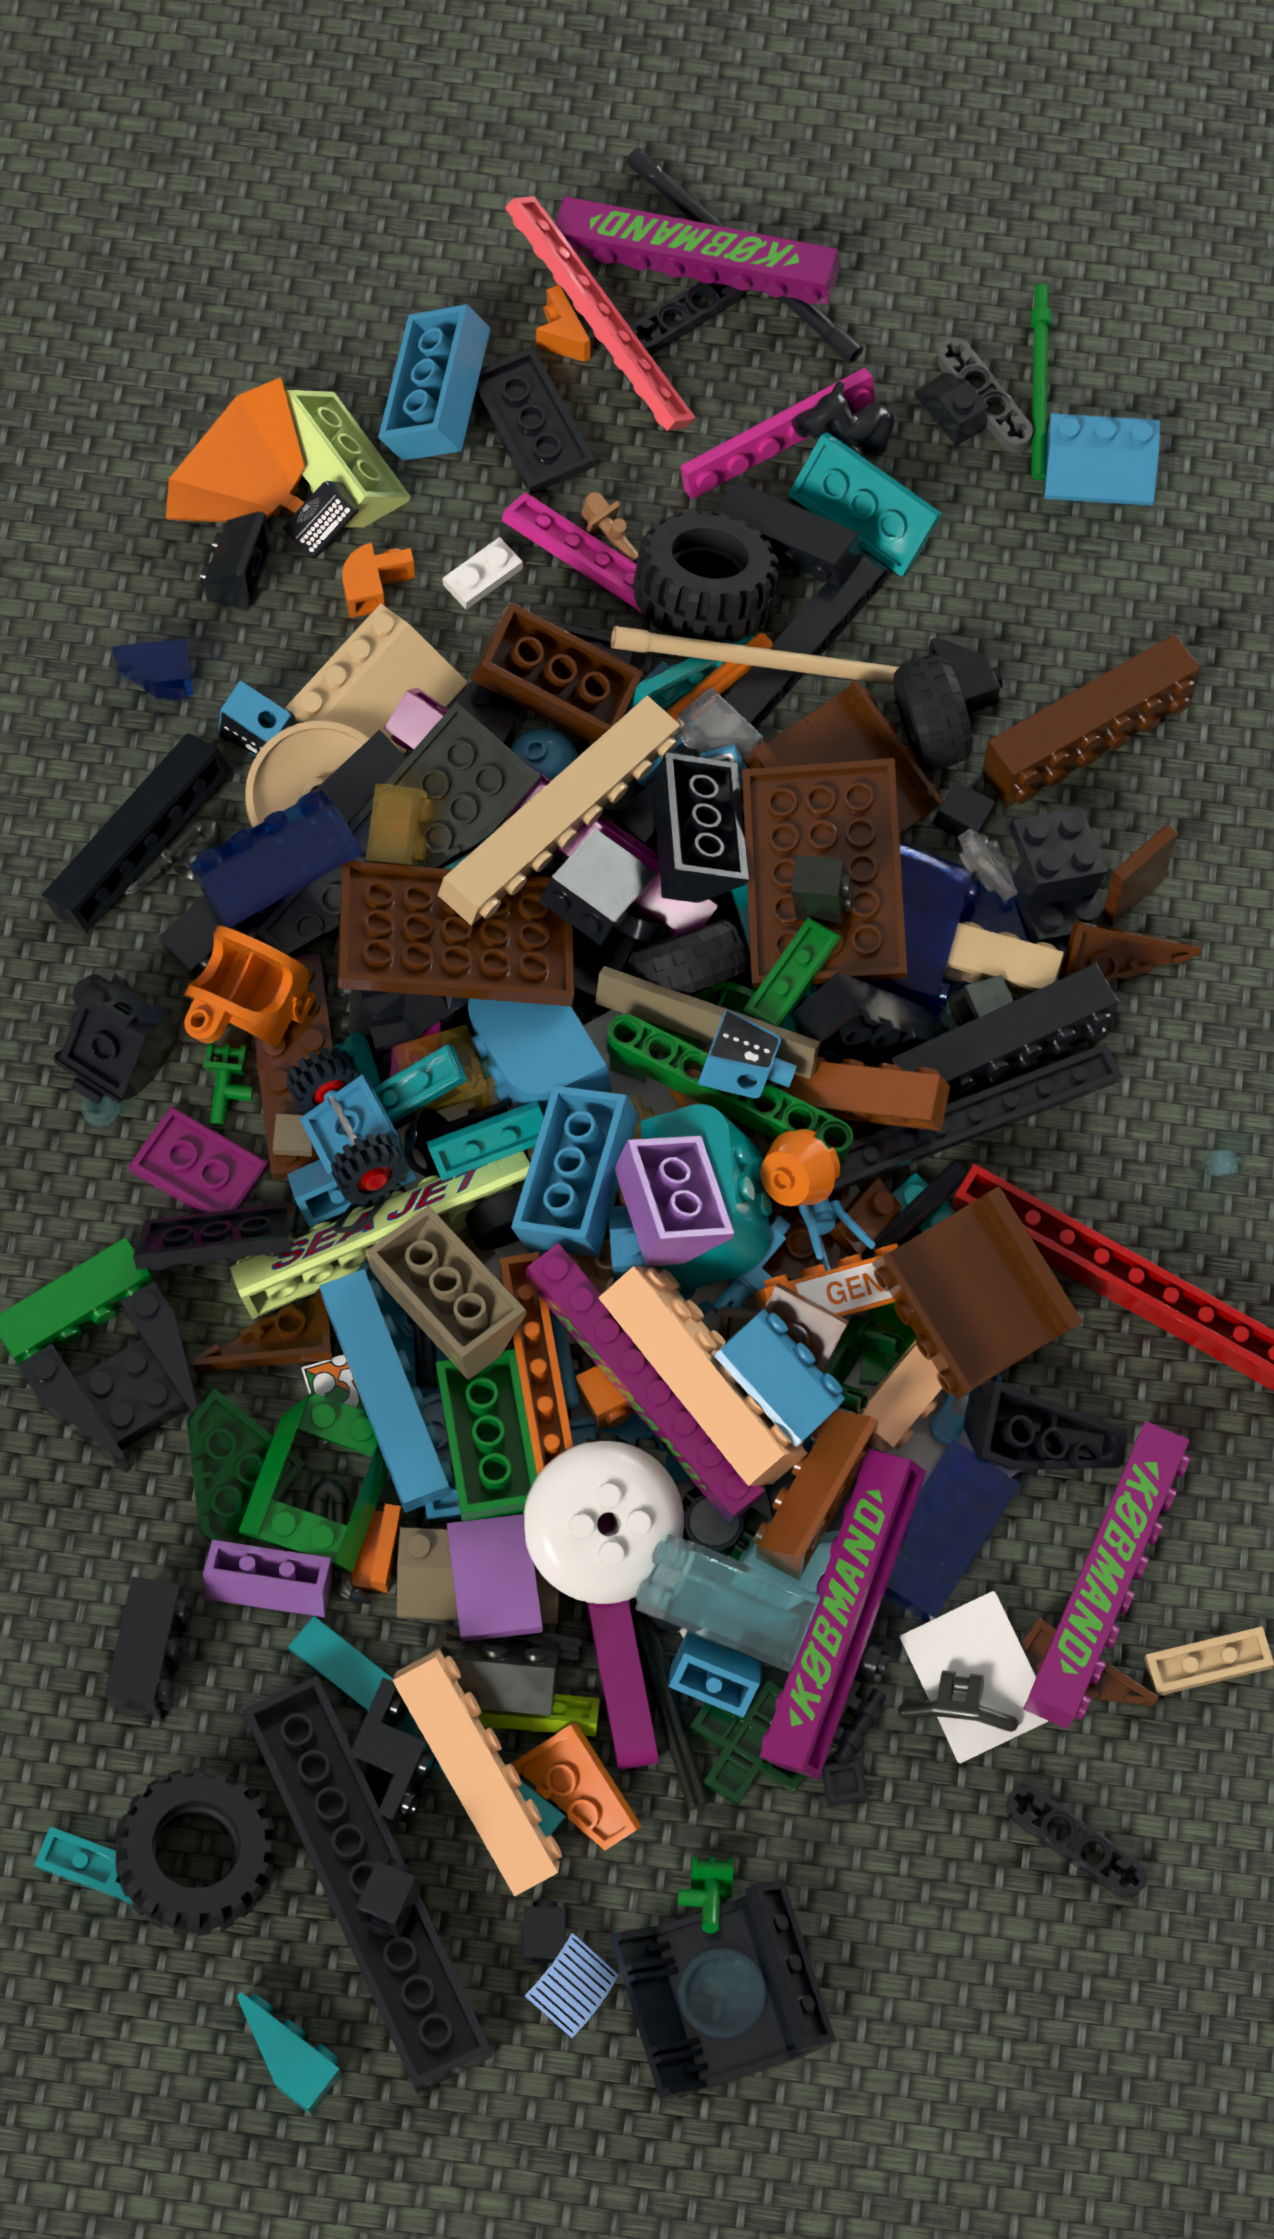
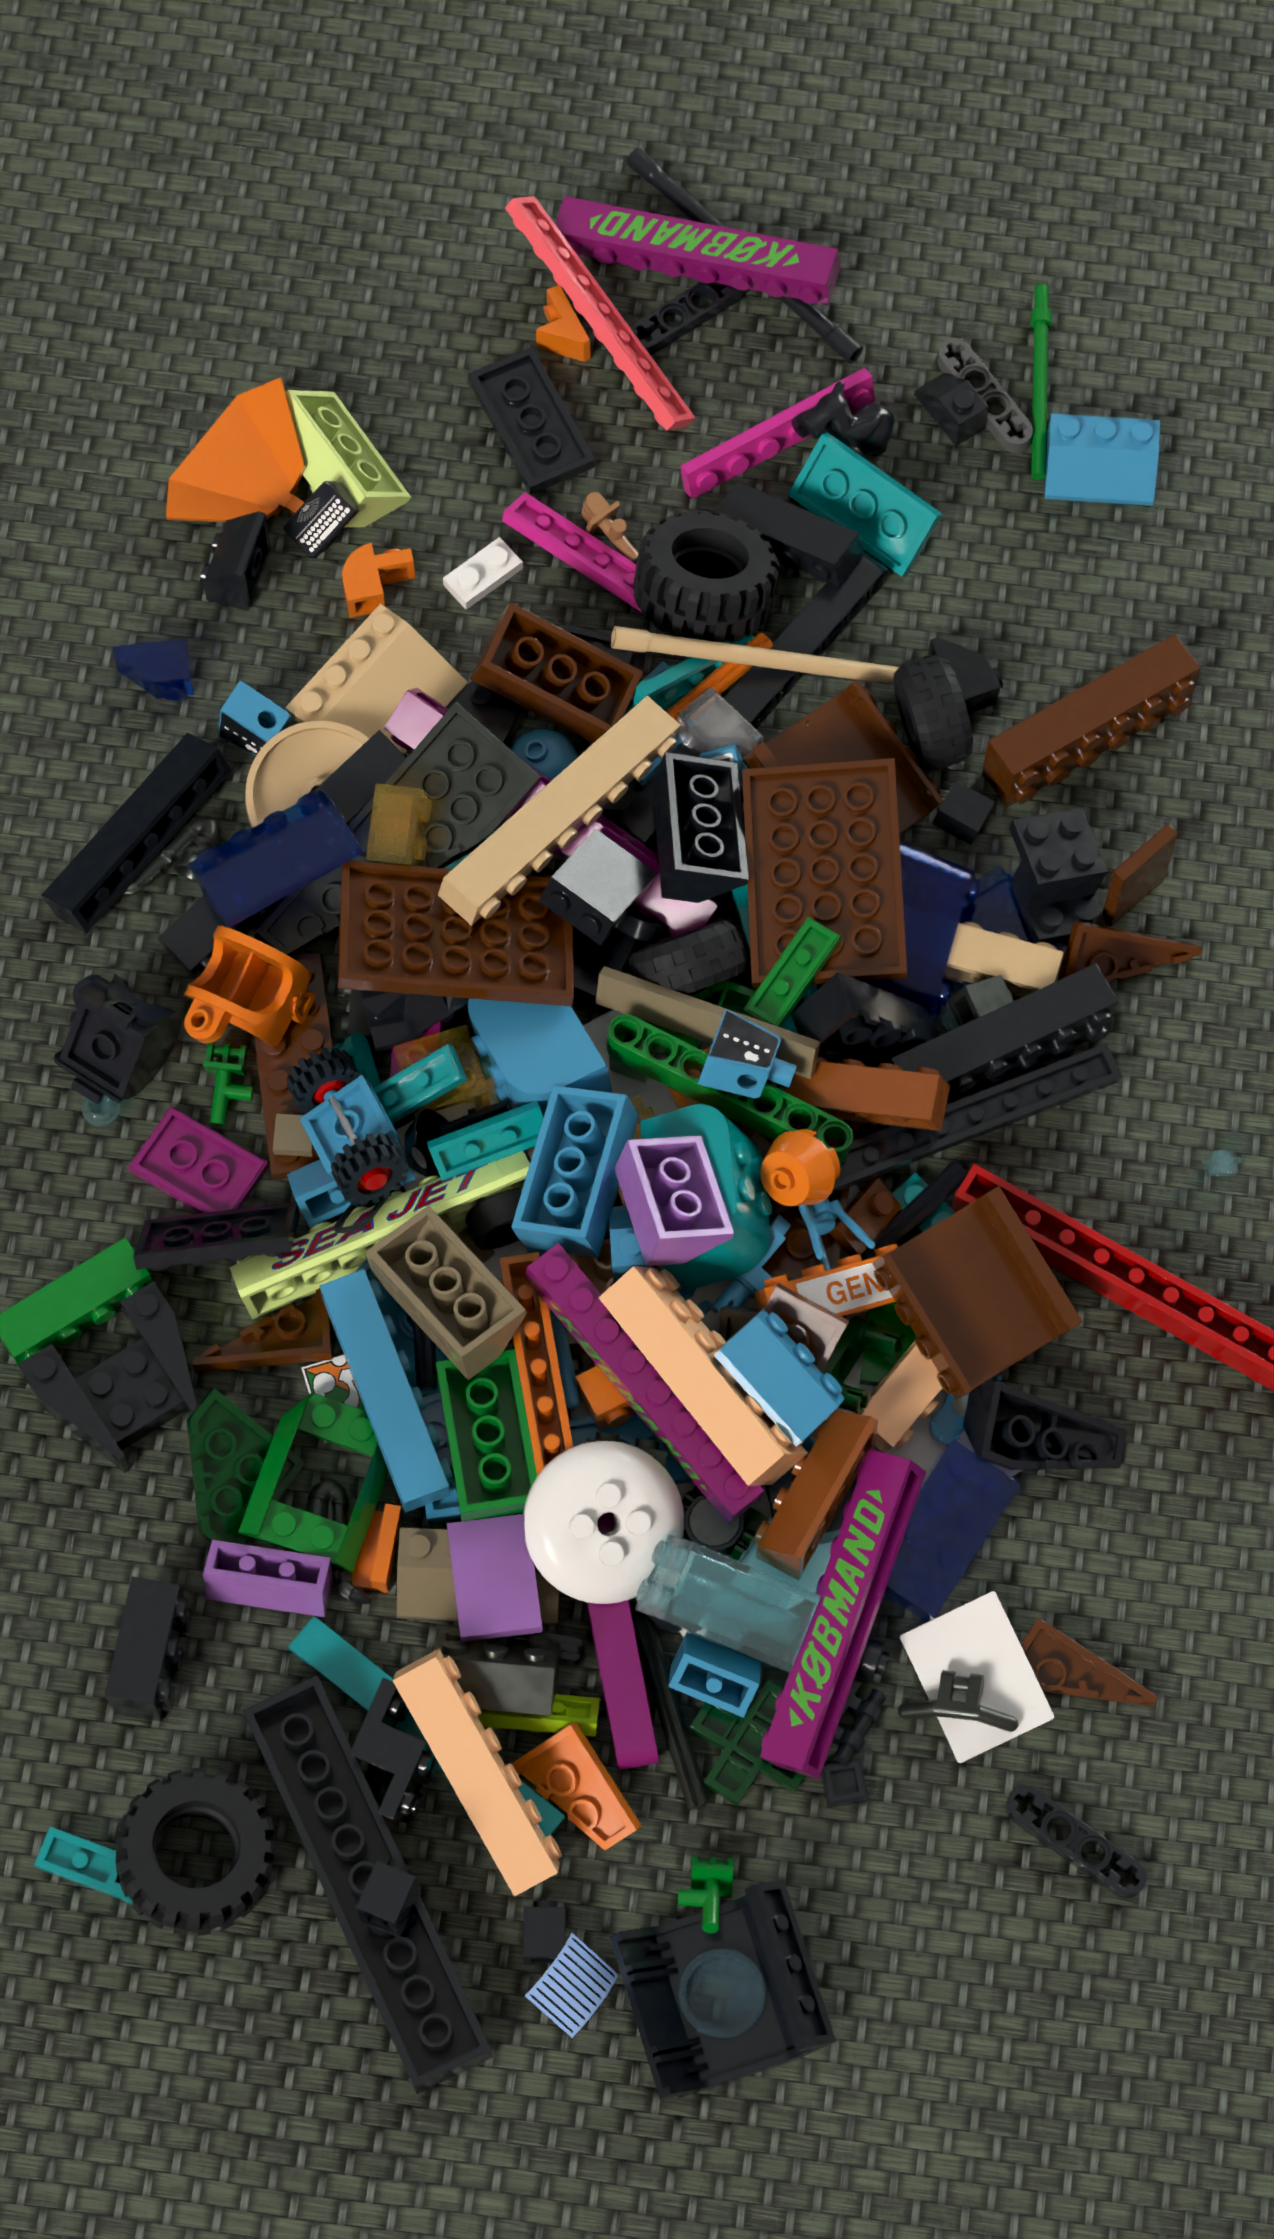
teal slope [237,1992,342,2115] -> none
dark azure brick [378,304,491,461] -> none
pearl dark grey brick [791,855,853,924] -> none
clear wing [958,828,1018,901] -> none
magenta brick [1023,1421,1191,1729] -> none
tan plate [1144,1626,1274,1696] -> none

